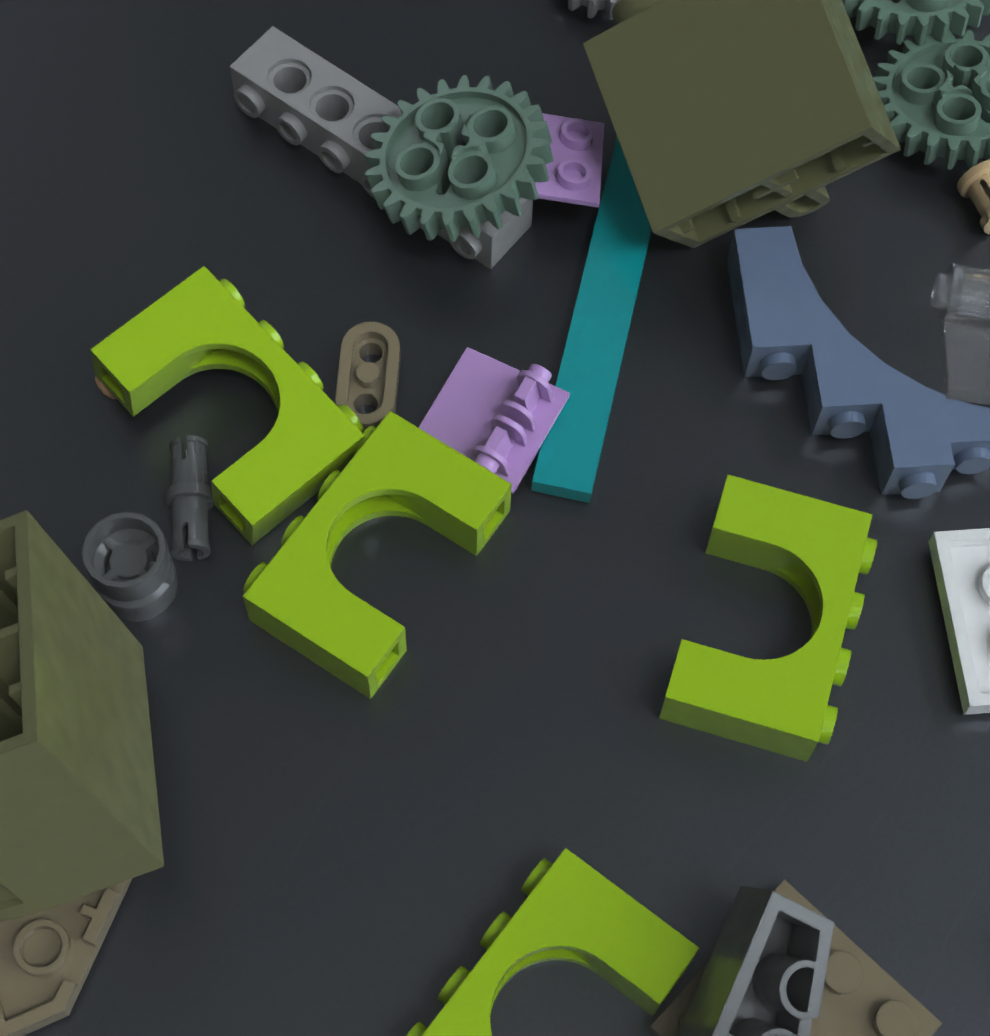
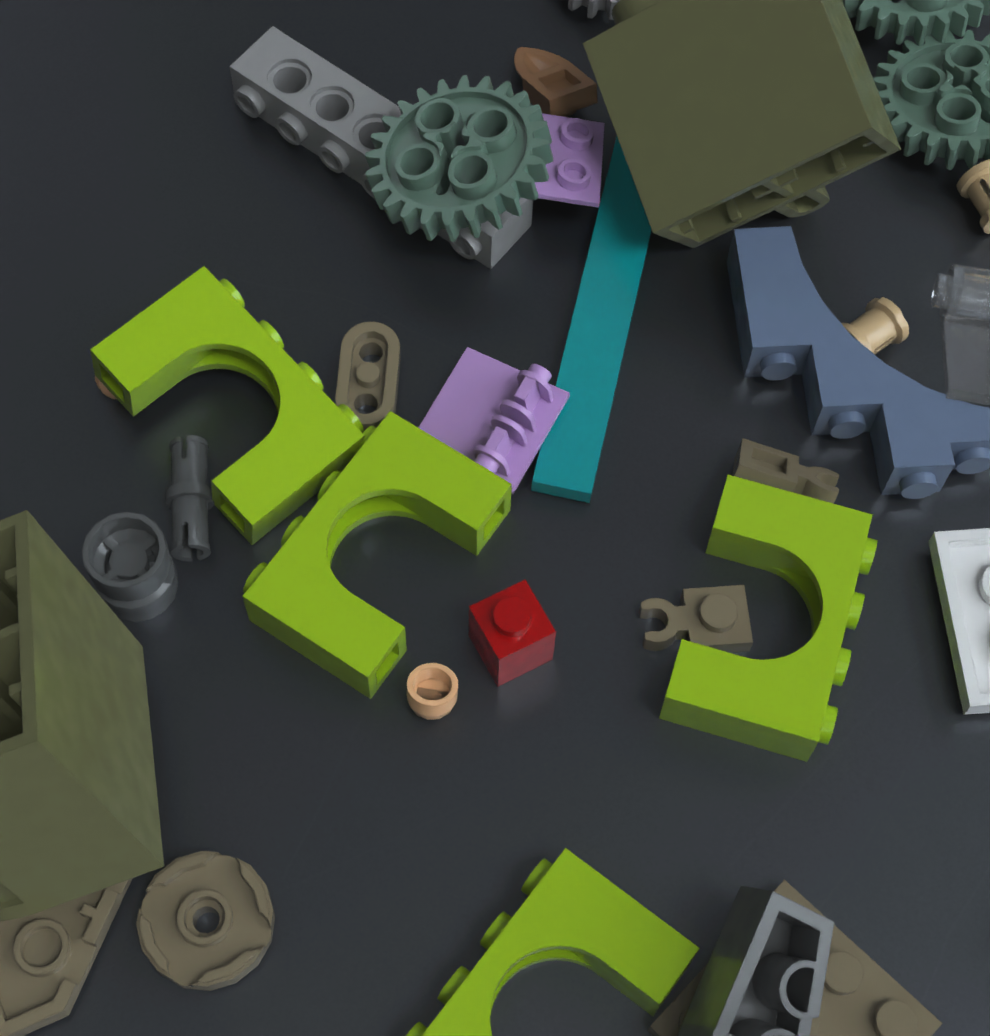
none -> dark tan plate [136,851,275,991]
none -> light nougat hinge [406,663,458,720]
none -> red brick [468,579,556,687]
none -> medium nougat plate [514,47,598,117]
none -> dark tan plate [639,585,753,653]
none -> dark tan plate [732,438,839,504]
none -> tan bush [841,297,909,355]

